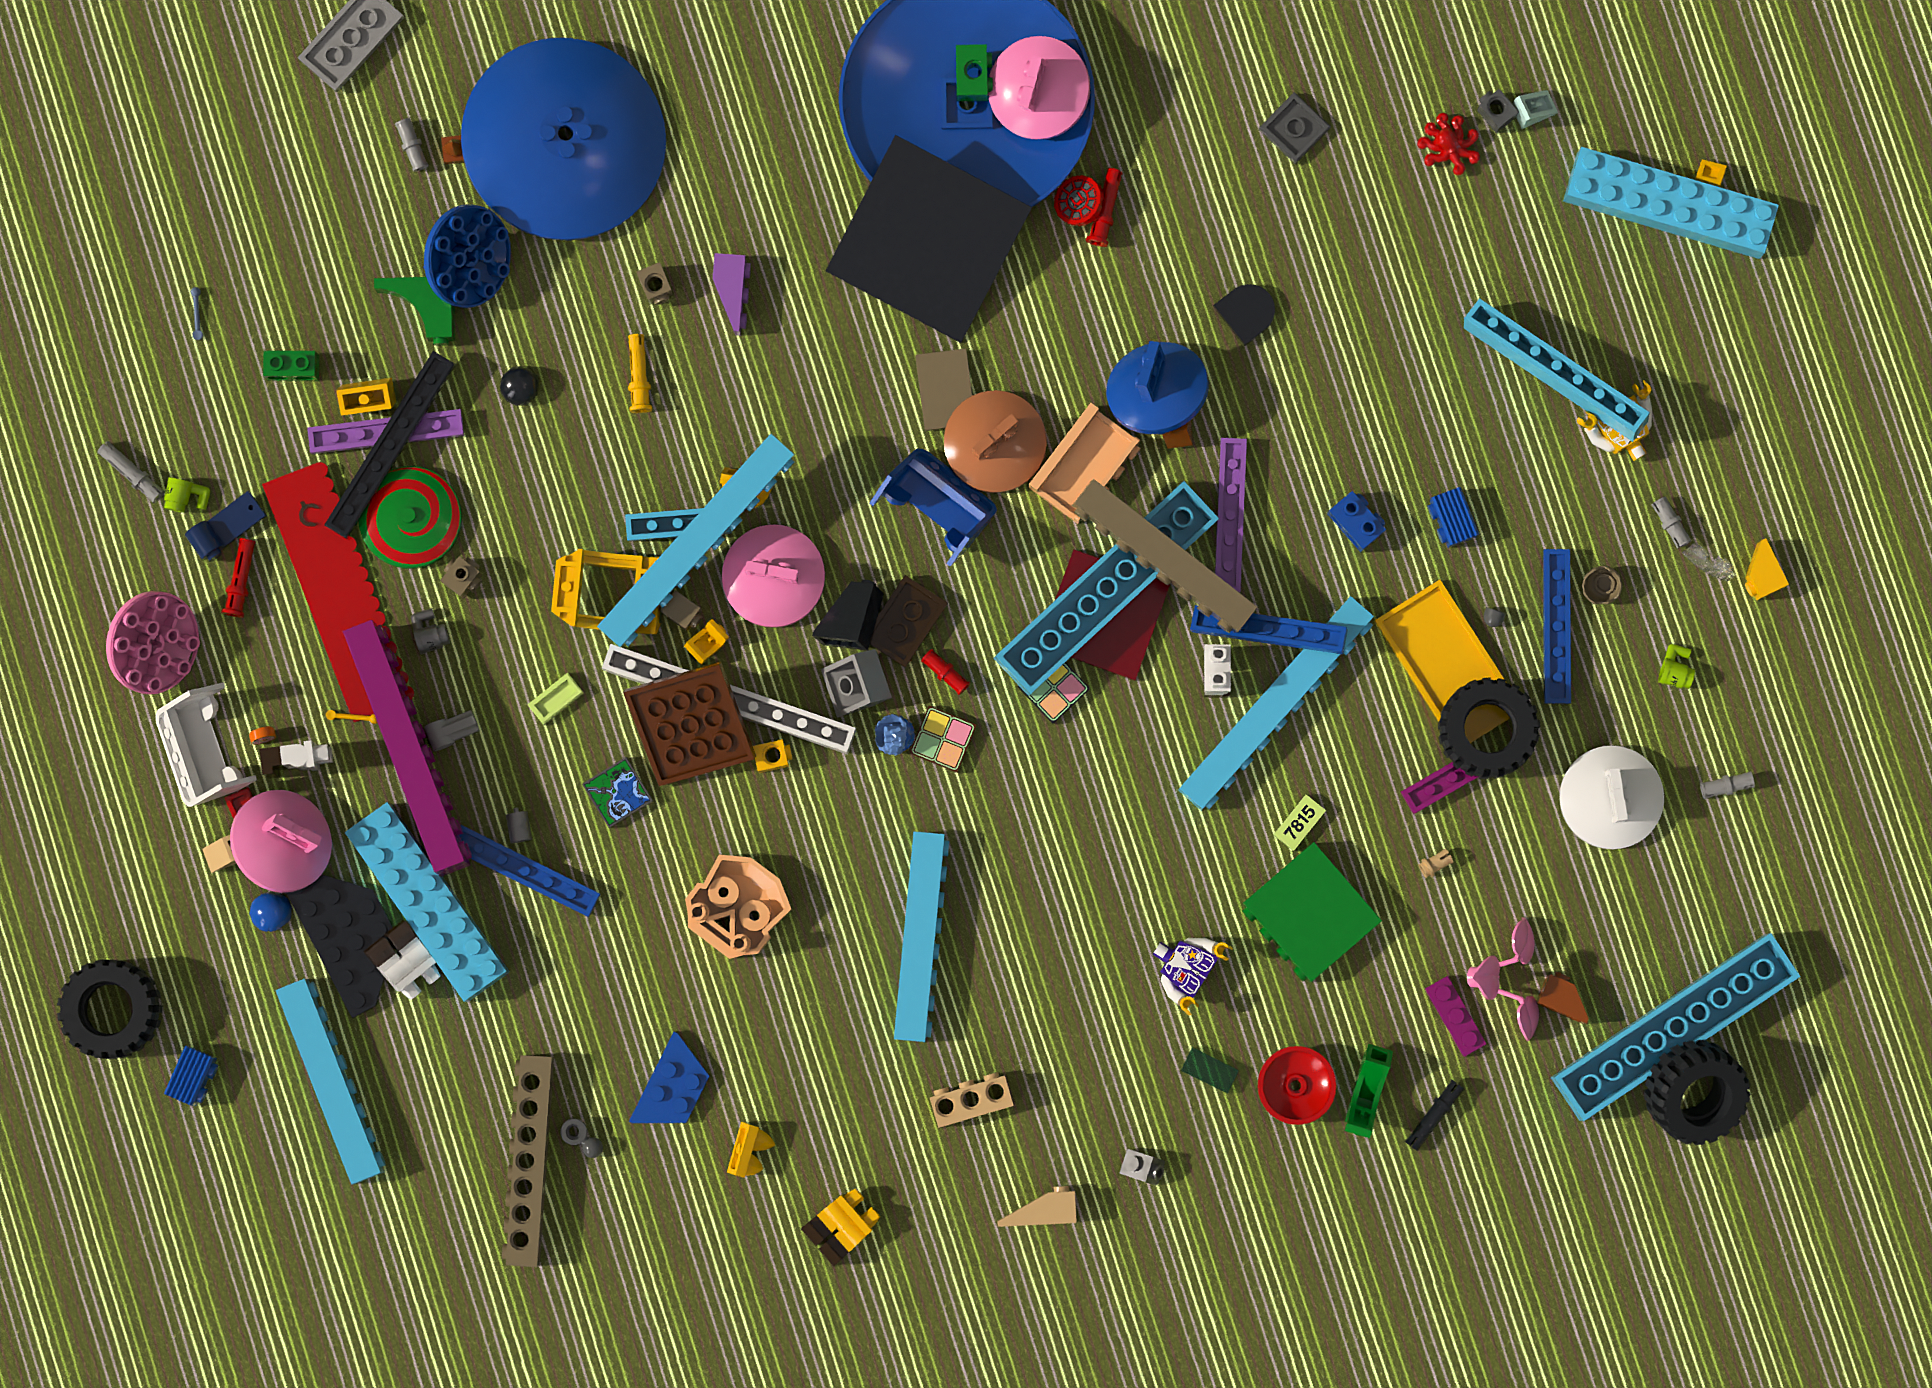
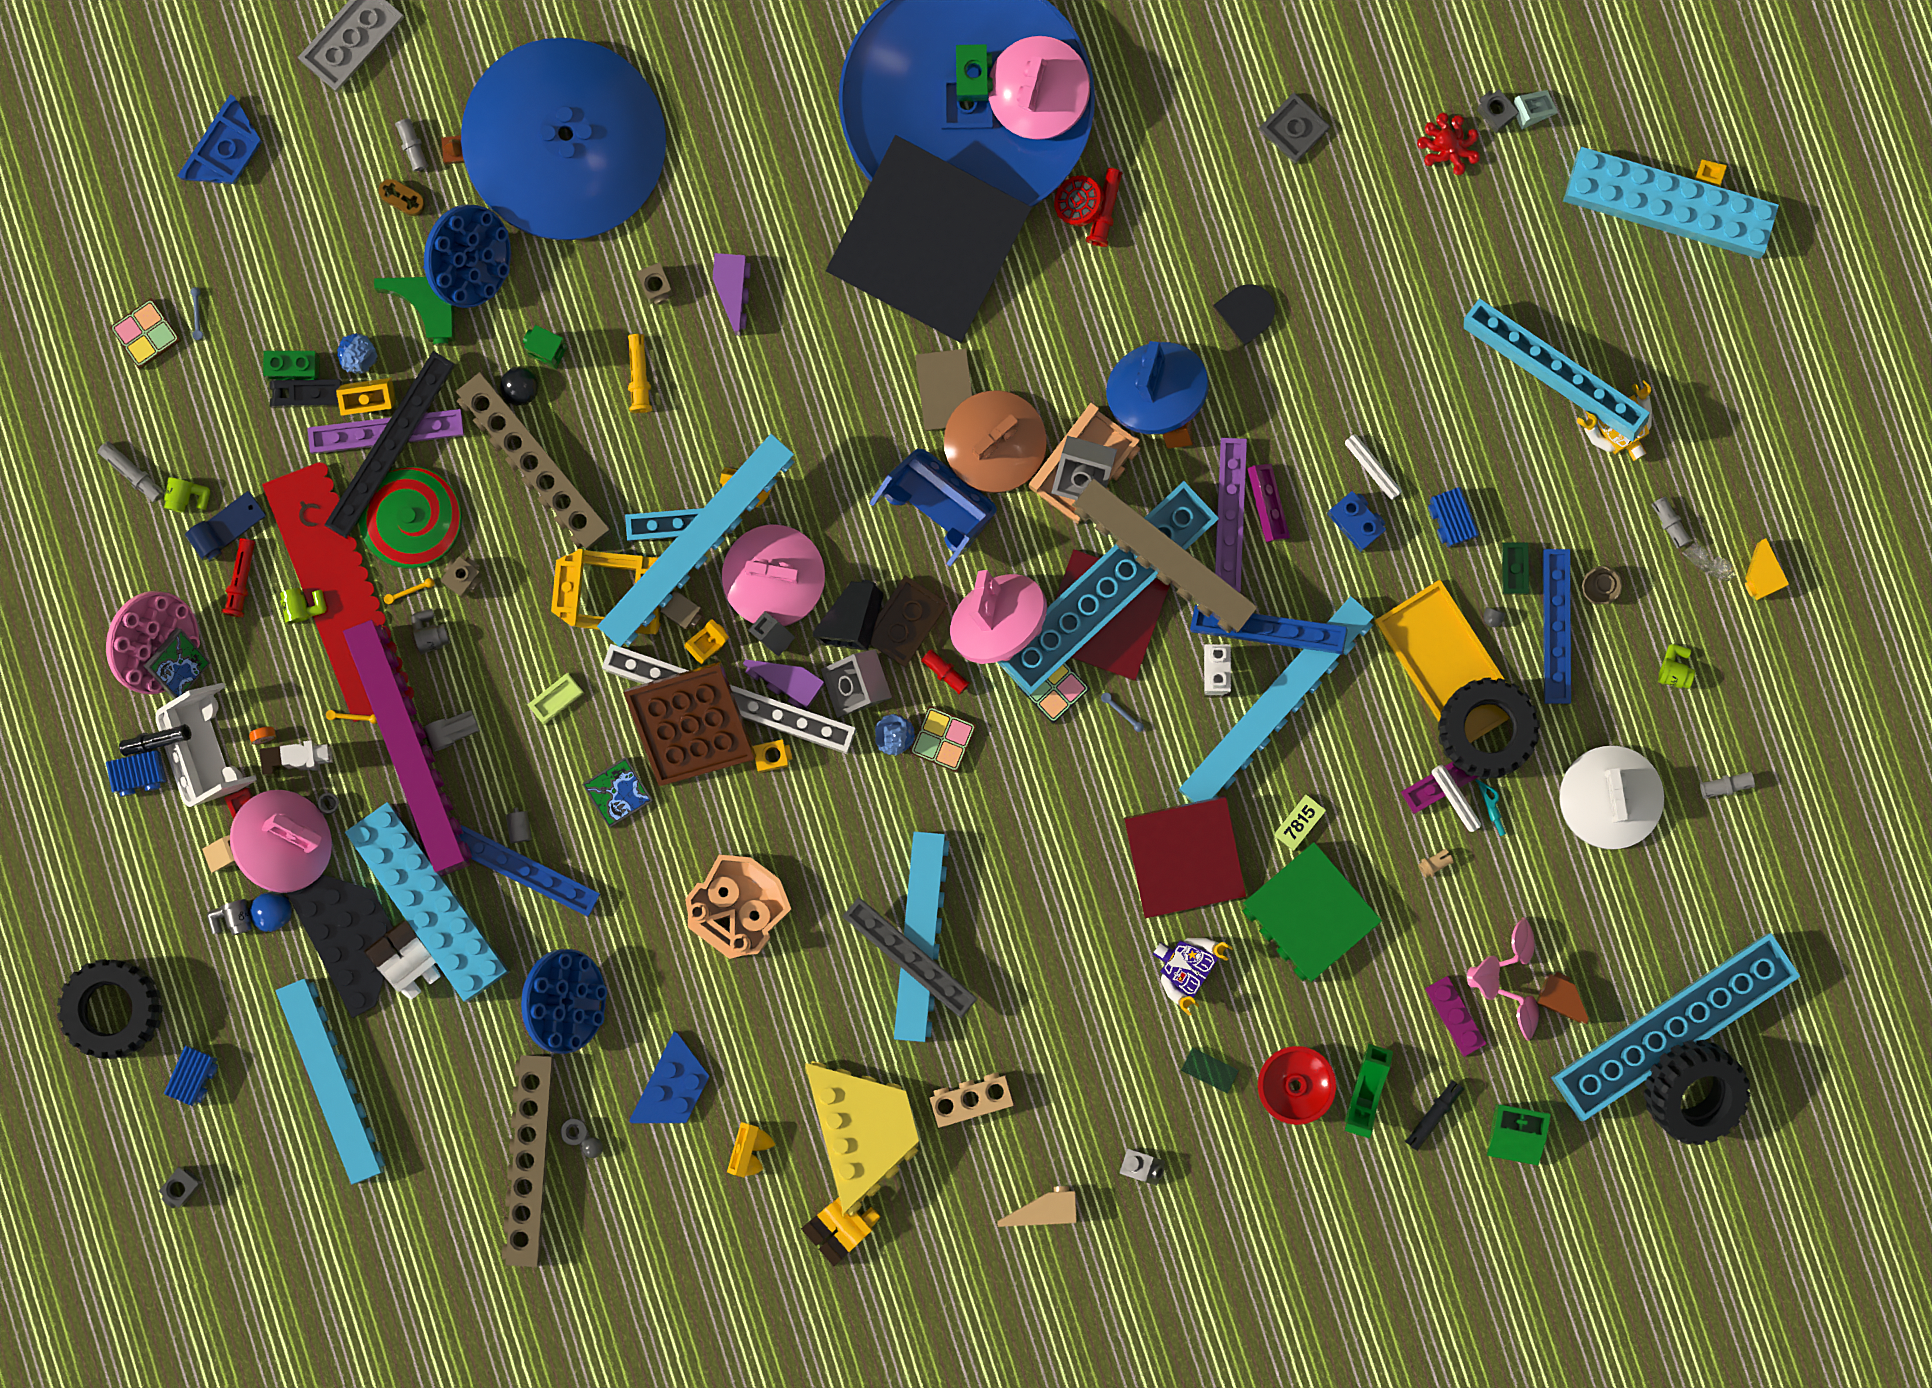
none -> blue brick [106,751,167,797]
none -> tile [109,298,182,370]
none -> black pin [119,724,191,756]
none -> tile [144,628,211,699]
none -> dark grey brick [158,1166,203,1208]
none -> blue wing [178,94,262,185]
none -> flat silver piece [207,899,252,936]
none -> black plate [270,379,342,408]
none -> lime piece [280,588,327,624]
none -> dark grey hinge [318,793,339,815]
none -> medium blue piece [338,333,378,374]
none -> pearl gold beam [379,179,425,216]
none -> yellow hinge [384,578,435,605]
none -> dark tan brick [456,372,612,551]
none -> blue bracket [521,949,607,1054]
none -> green brick [523,325,568,370]
none -> medium lavender slope [743,659,825,710]
none -> dark grey brick [748,611,795,657]
none -> light yellow piece [805,1062,919,1218]
none -> dark grey tile [842,897,978,1018]
none -> bright pink bracket [950,570,1047,664]
none -> light grey slope [1051,436,1117,500]
none -> sand blue hinge [1101,693,1144,732]
none -> dark red tile [1124,796,1246,918]
none -> magenta plate [1247,464,1290,542]
none -> white axle [1345,434,1402,500]
none -> white axle [1432,765,1481,832]
none -> teal hand [1475,779,1506,836]
none -> green slope [1486,1104,1551,1166]
none -> dark green plate [1501,542,1529,595]

